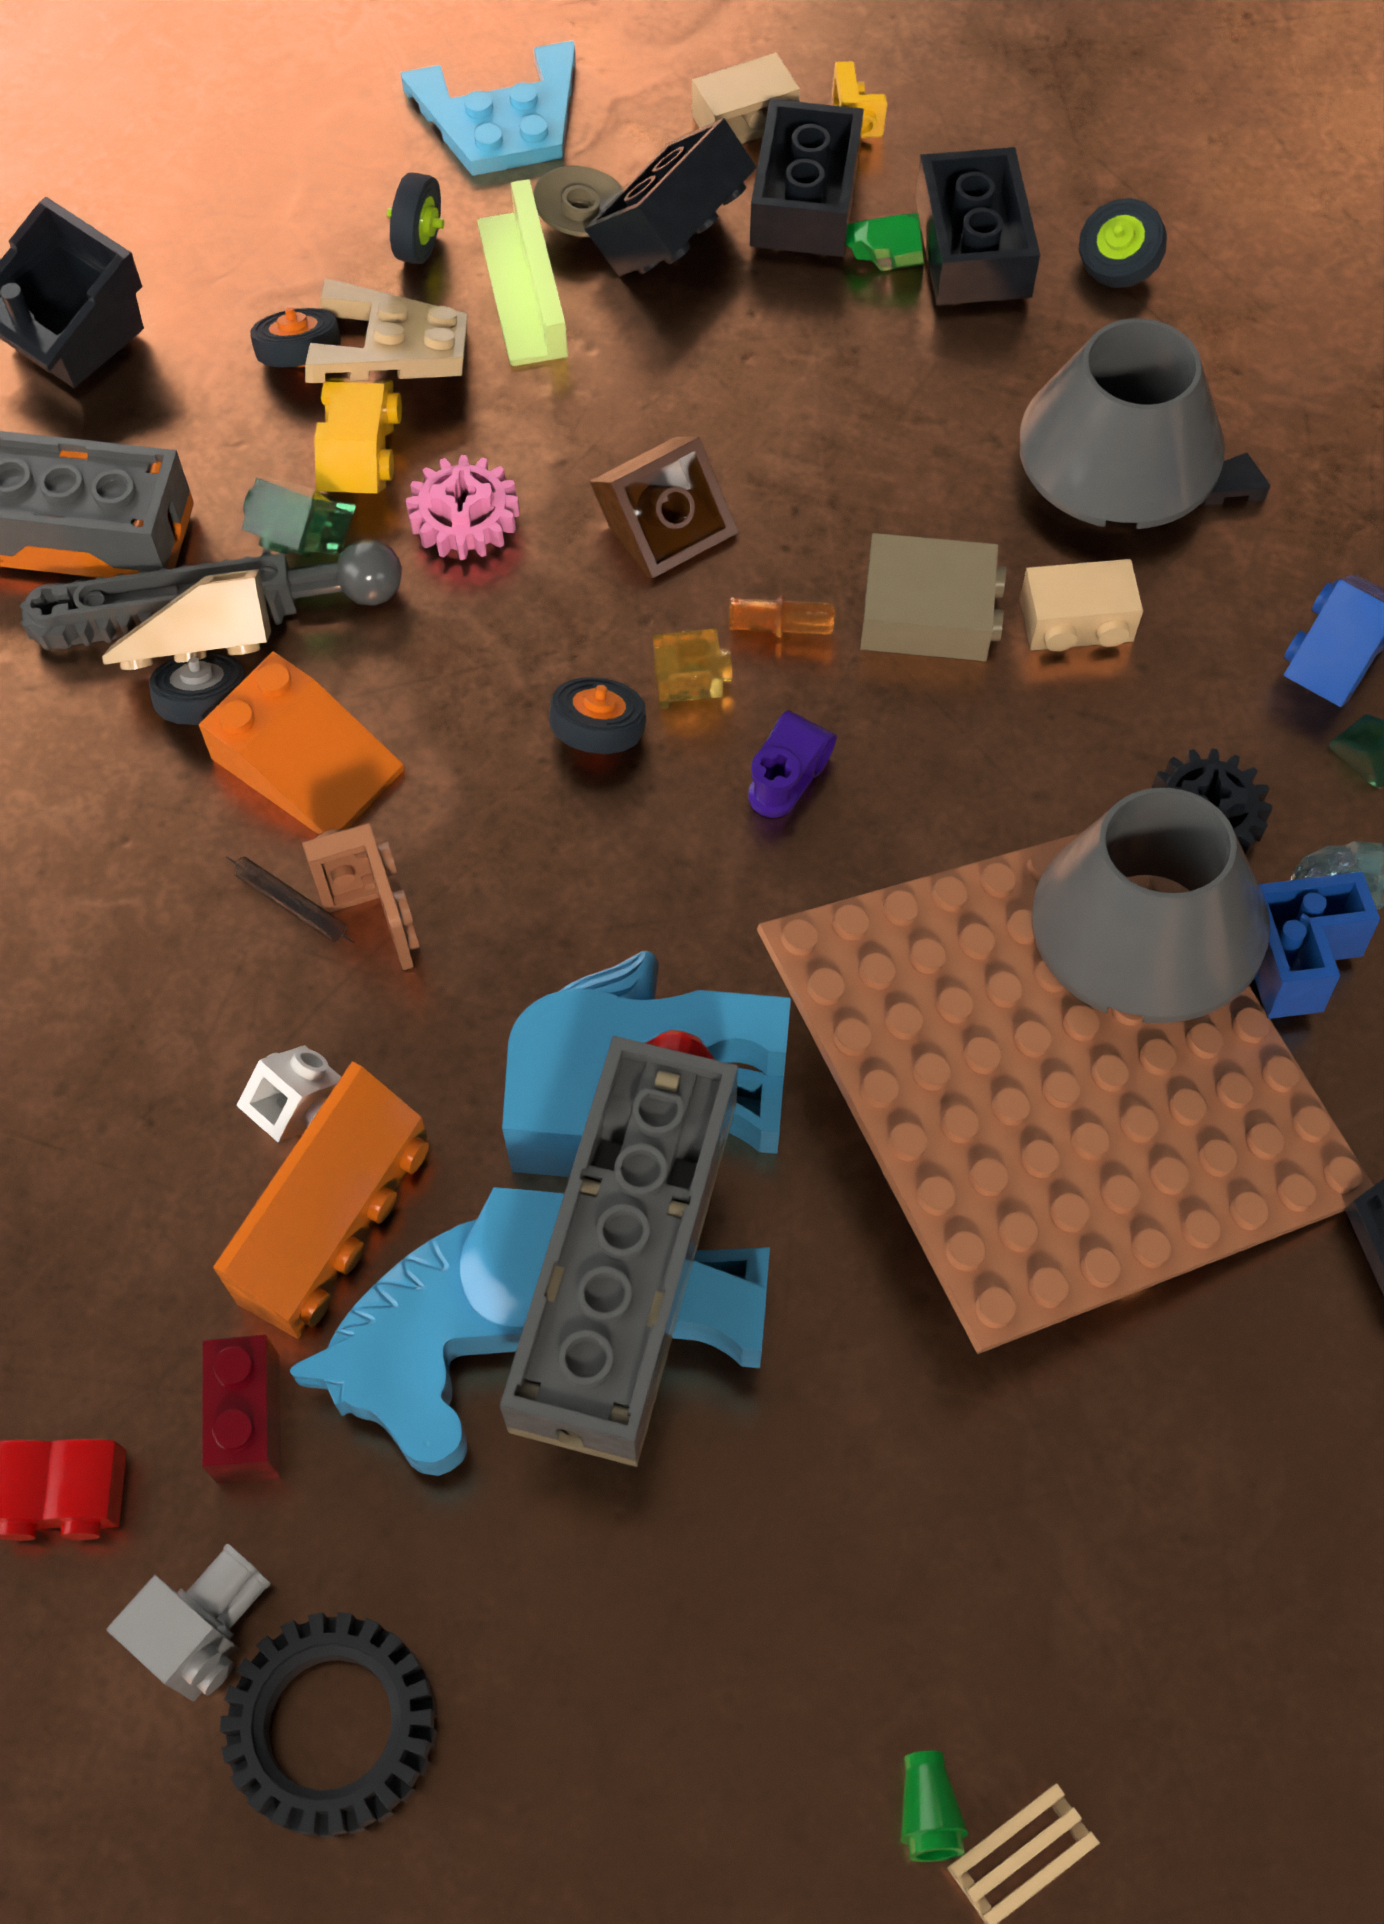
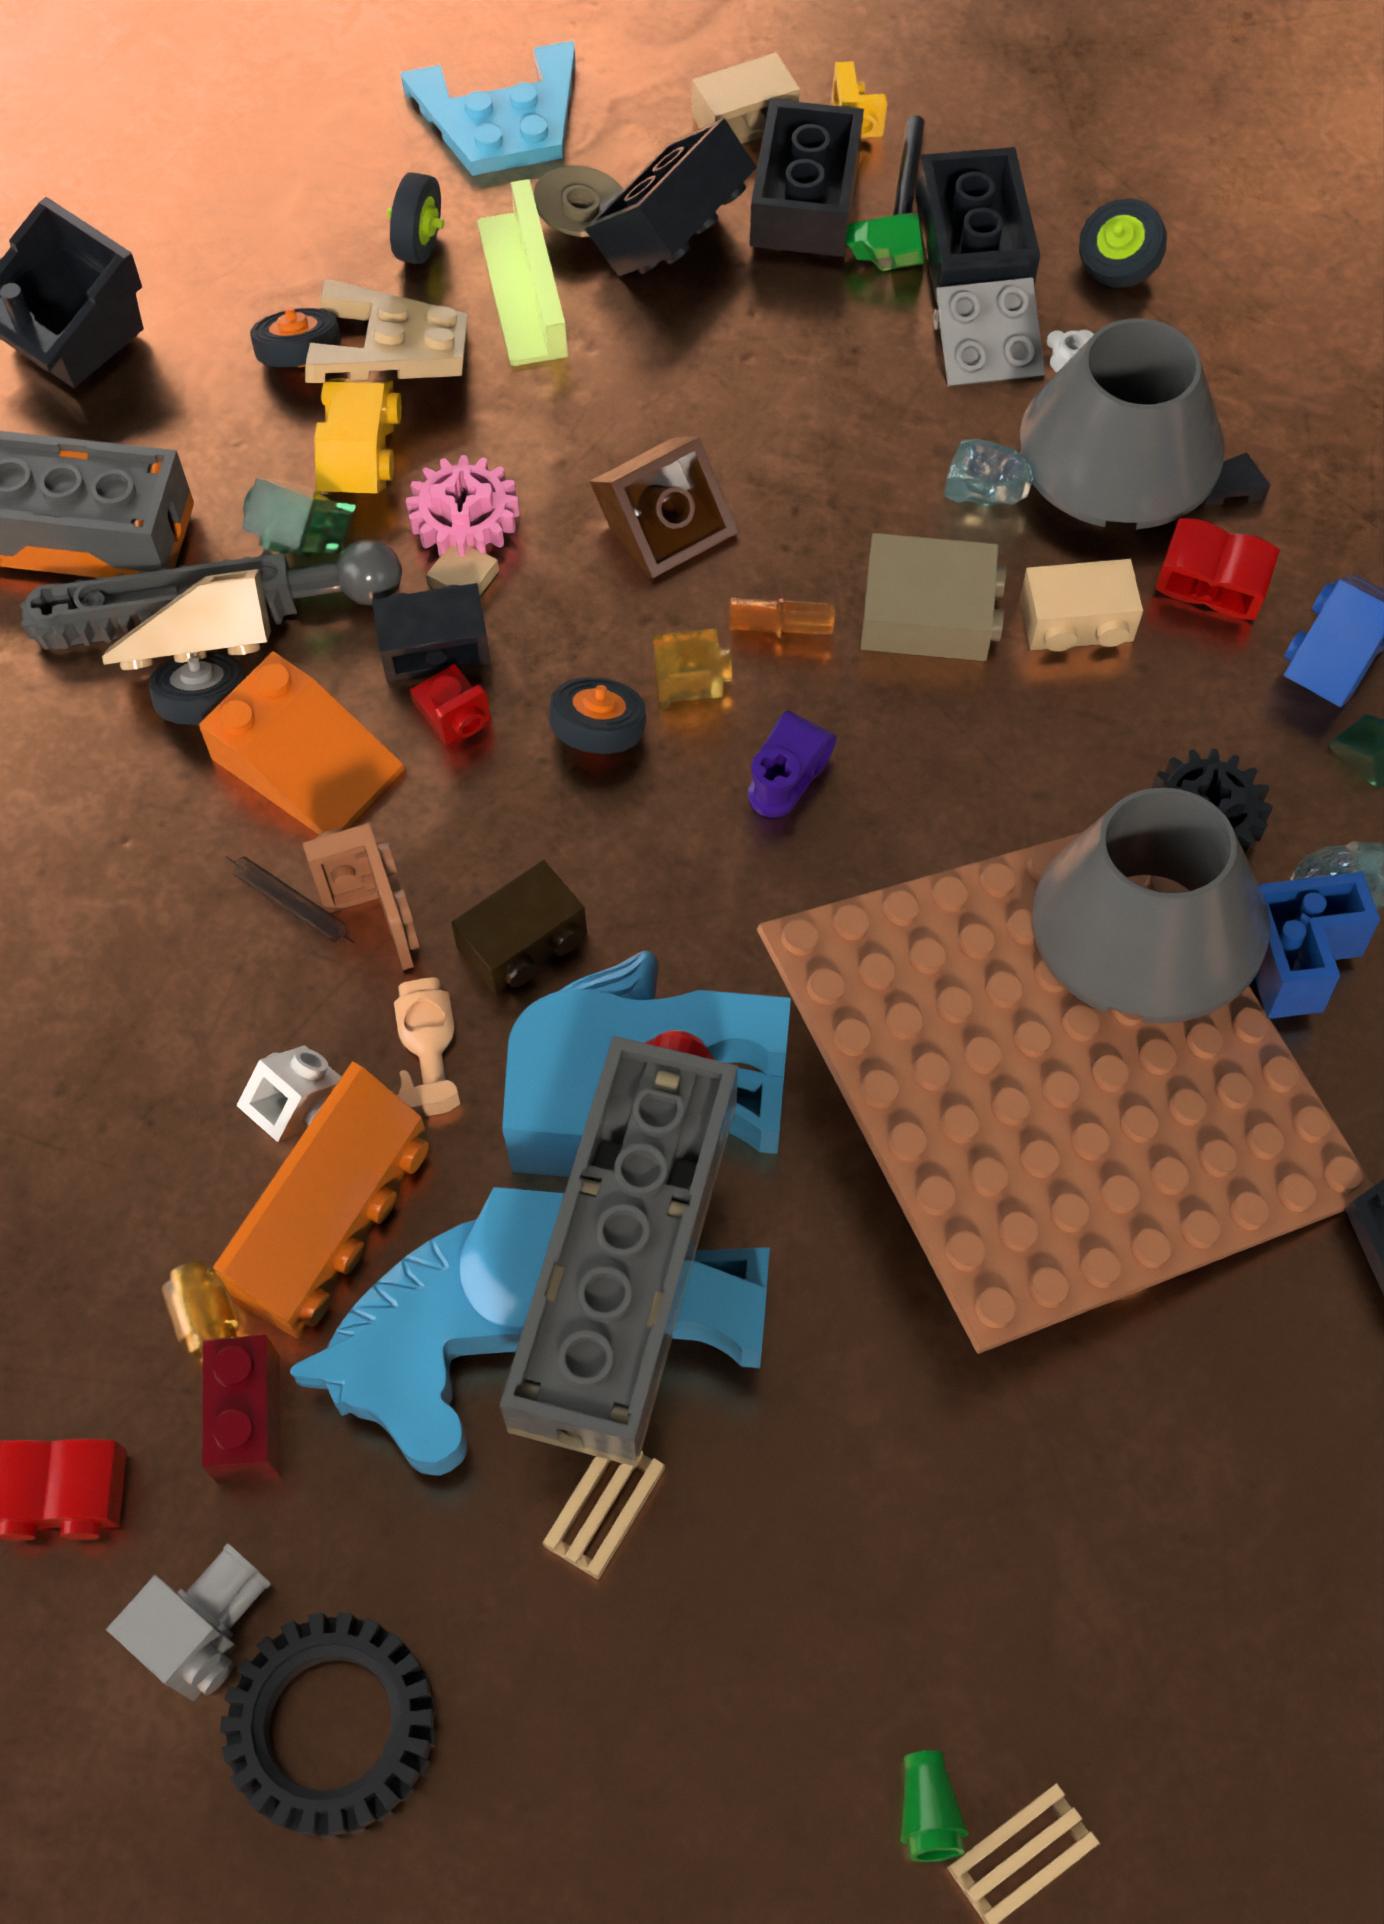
none -> clear yellow brick [161,1261,239,1358]
none -> black brick [372,583,491,682]
none -> light nougat piece [394,977,461,1117]
none -> red bracket [410,664,491,745]
none -> tan tile [426,546,499,595]
none -> dark brown brick [451,859,587,995]
none -> tan tile [543,1450,665,1580]
none -> black bar [893,115,925,215]
none -> light grey hinge [933,278,1045,387]
none -> clear light blue rock [944,439,1033,506]
none -> white plate [1047,330,1094,373]
none -> red brick [1155,518,1280,620]

